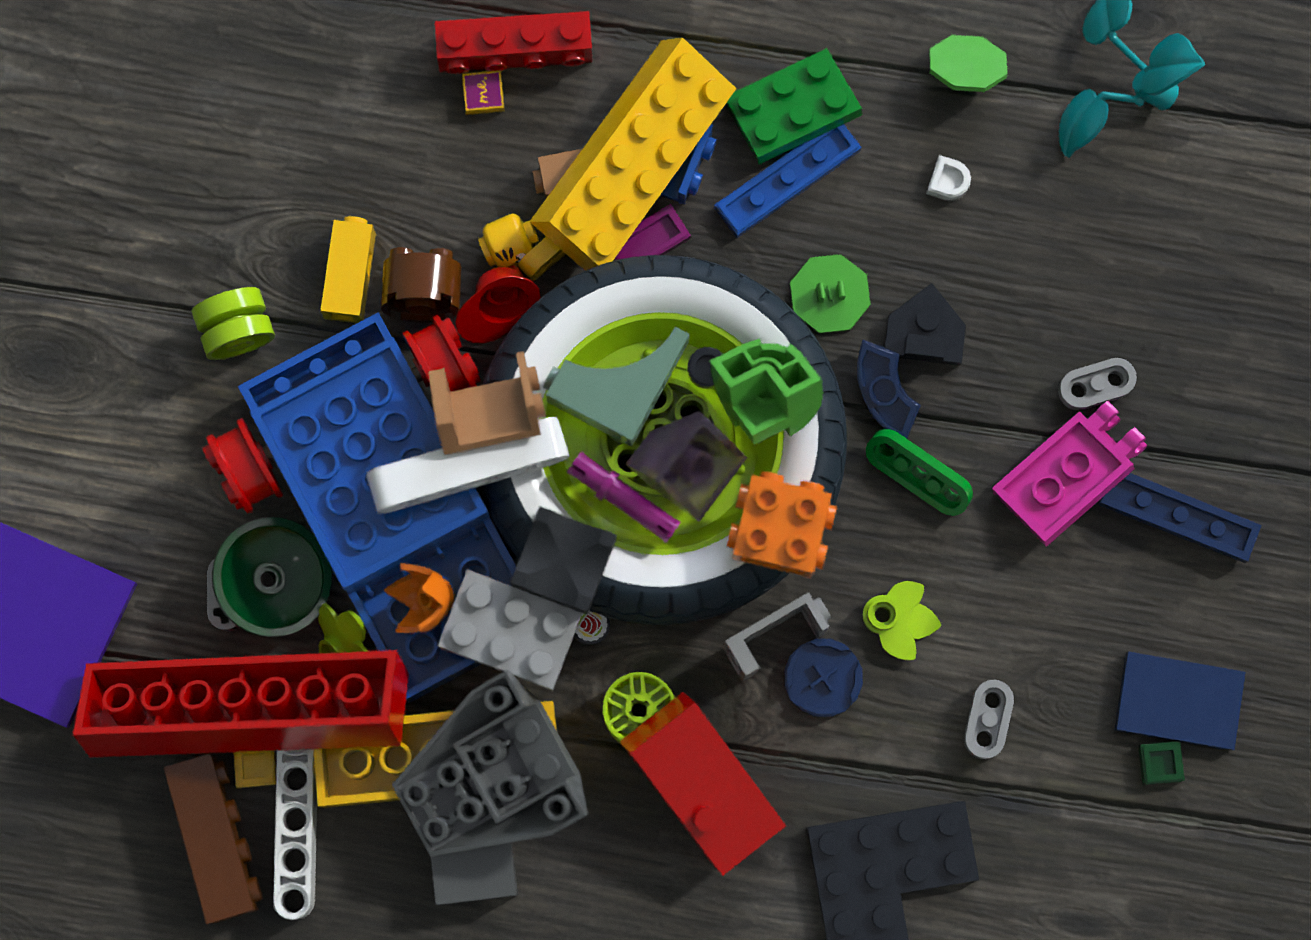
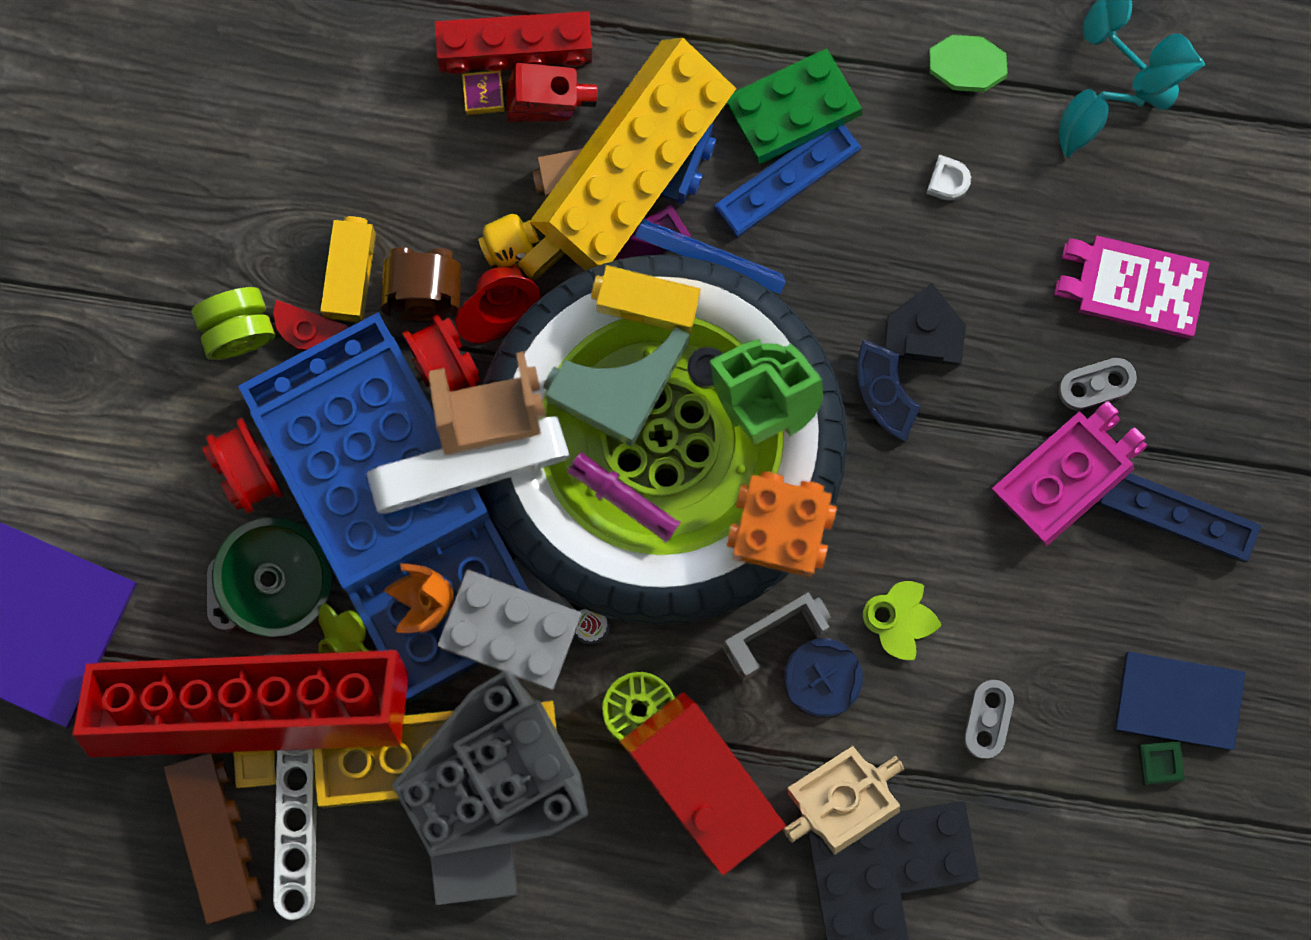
black brick [510,506,617,615] -> none
slope [626,412,747,522] -> none
bright green piece [790,254,871,334] -> none
green plate [866,429,973,516] -> none
none -> red plate [273,299,349,352]
none -> red torso [506,63,597,122]
none -> yellow brick [591,265,701,335]
none -> blue tile [635,219,786,295]
none -> tan plate [783,746,904,855]
none -> dark pink tile [1054,236,1209,339]

